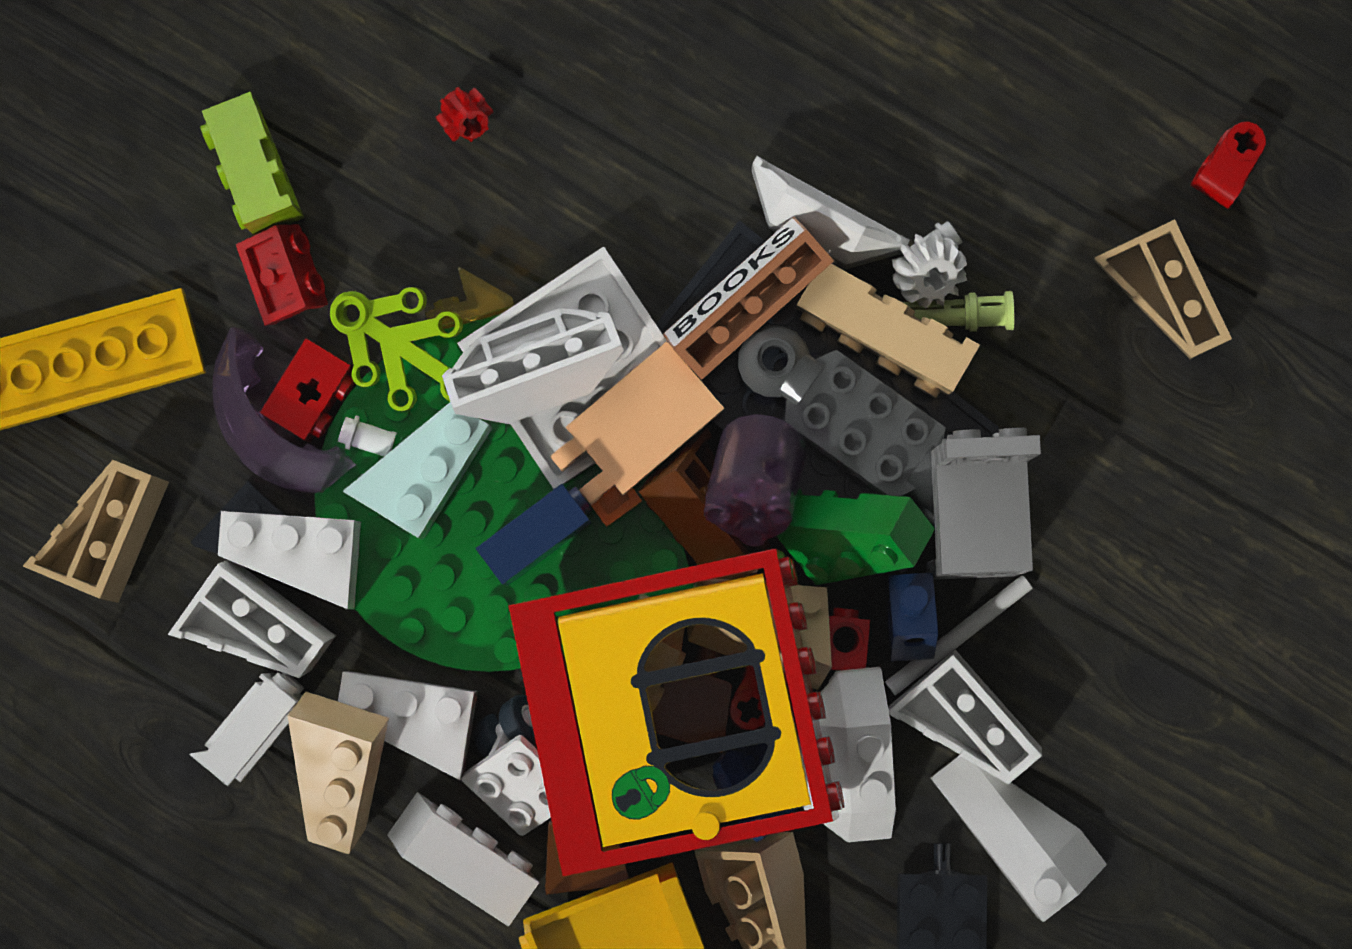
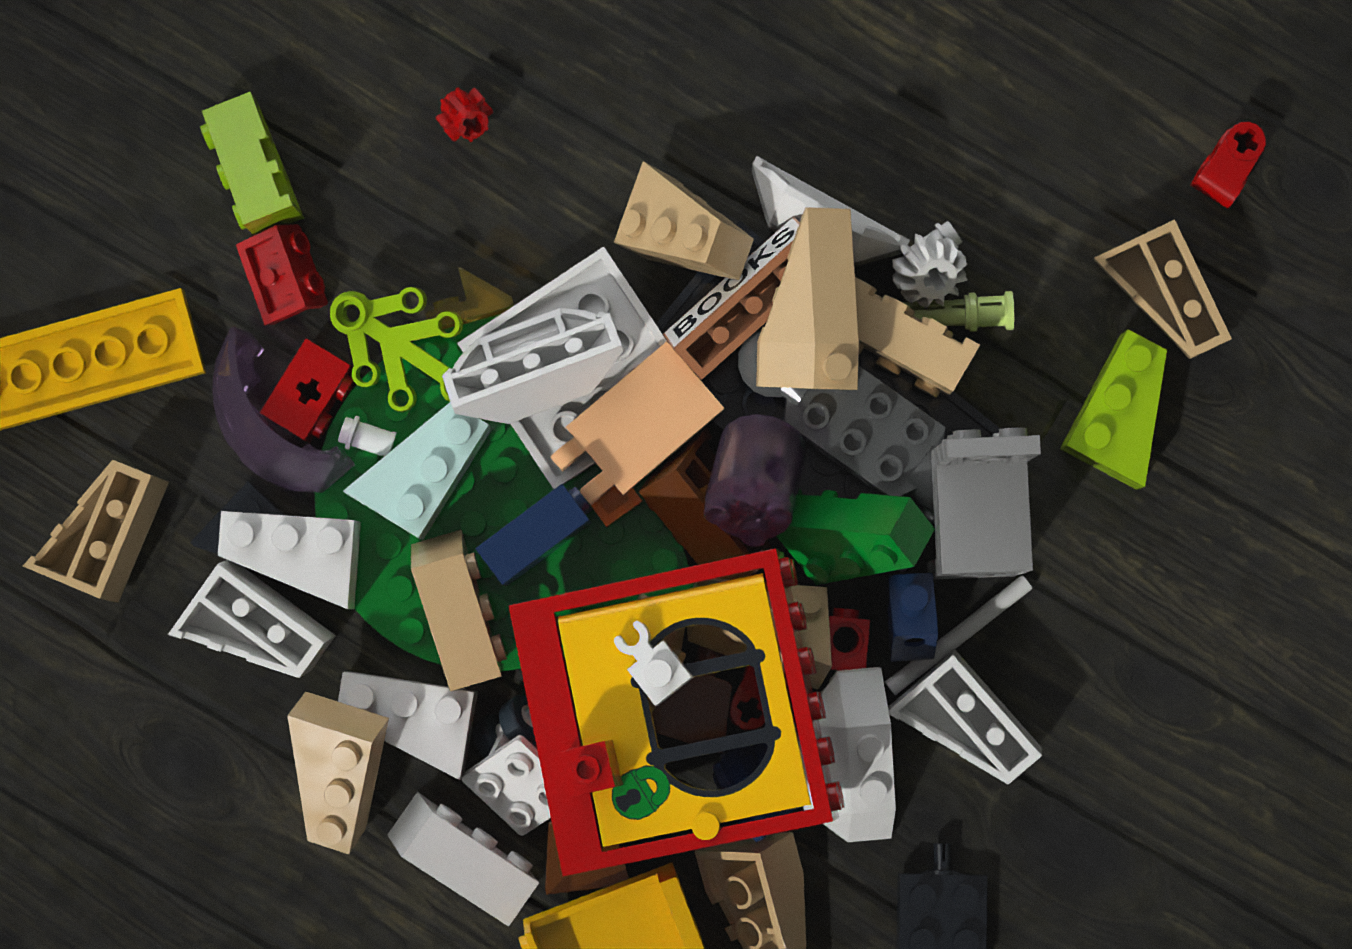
white window [189,672,304,786] -> none
white wedge [930,755,1107,922] -> none
none -> tan wedge [411,530,507,691]
none -> red brick [560,740,623,797]
none -> tan wedge [614,161,754,280]
none -> white plate [614,621,693,706]
none -> tan wedge [756,207,859,390]
none -> lime wedge [1060,330,1167,490]

